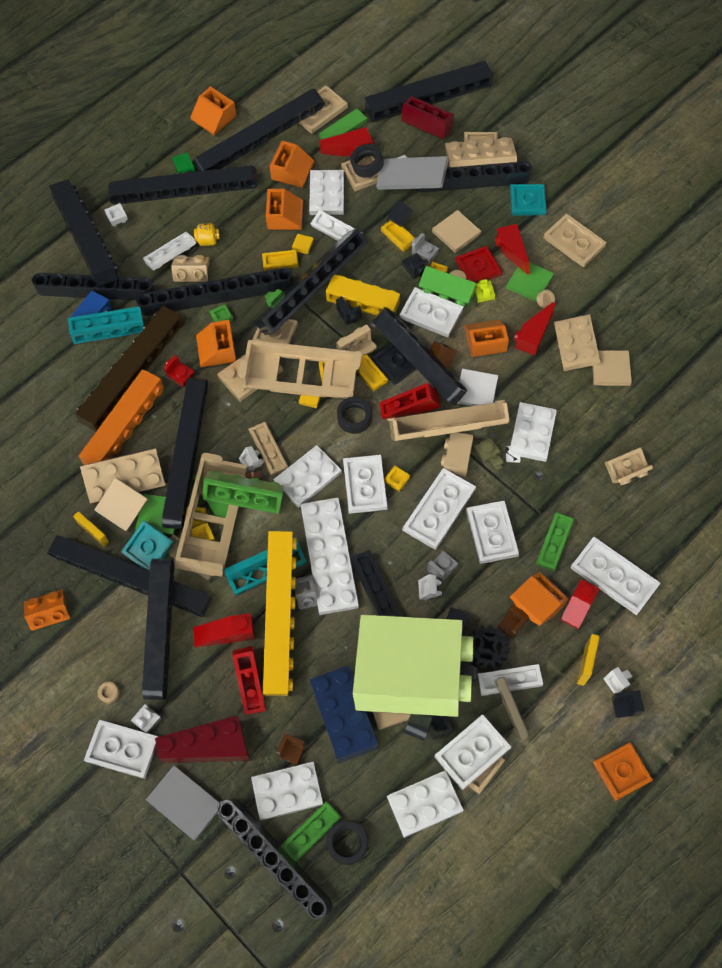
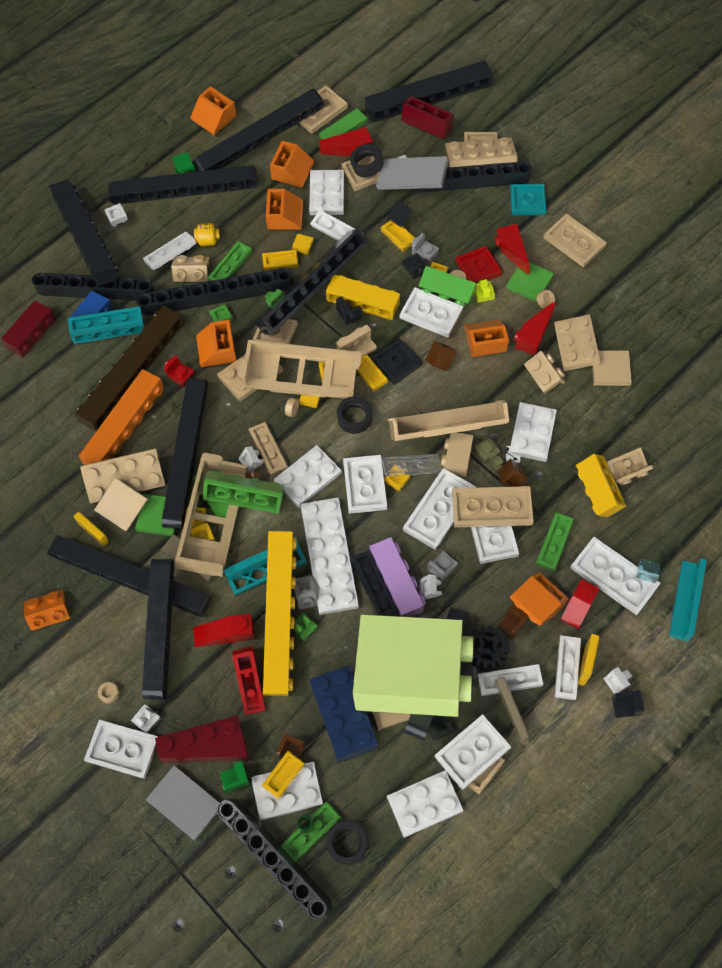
teal tile [121,520,175,571] -> none
black beam [373,307,468,406] -> none
red slope [379,383,441,420] -> none
tan tile [432,210,481,253] -> none
white tile [457,369,498,406] -> none
orange tile [593,742,653,801] -> none
none -> dark red brick [1,300,56,358]
none -> bright green tile [208,241,253,281]
none -> green panel [220,761,250,794]
none -> yellow tile [261,751,305,800]
none -> tan tile [285,398,299,417]
none -> bright green tile [290,613,318,642]
none -> dark green hinge [297,815,314,833]
none -> lavender brick [369,537,426,617]
none -> clear tile [382,454,442,477]
none -> tan plate [452,486,533,527]
none -> reddish brown panel [498,458,528,487]
none -> tan bracket [524,351,566,394]
none -> white plate [554,635,581,700]
none -> yellow brick [576,454,626,517]
none -> clear light blue slope [636,558,660,583]
none -> teal fence [668,558,707,642]

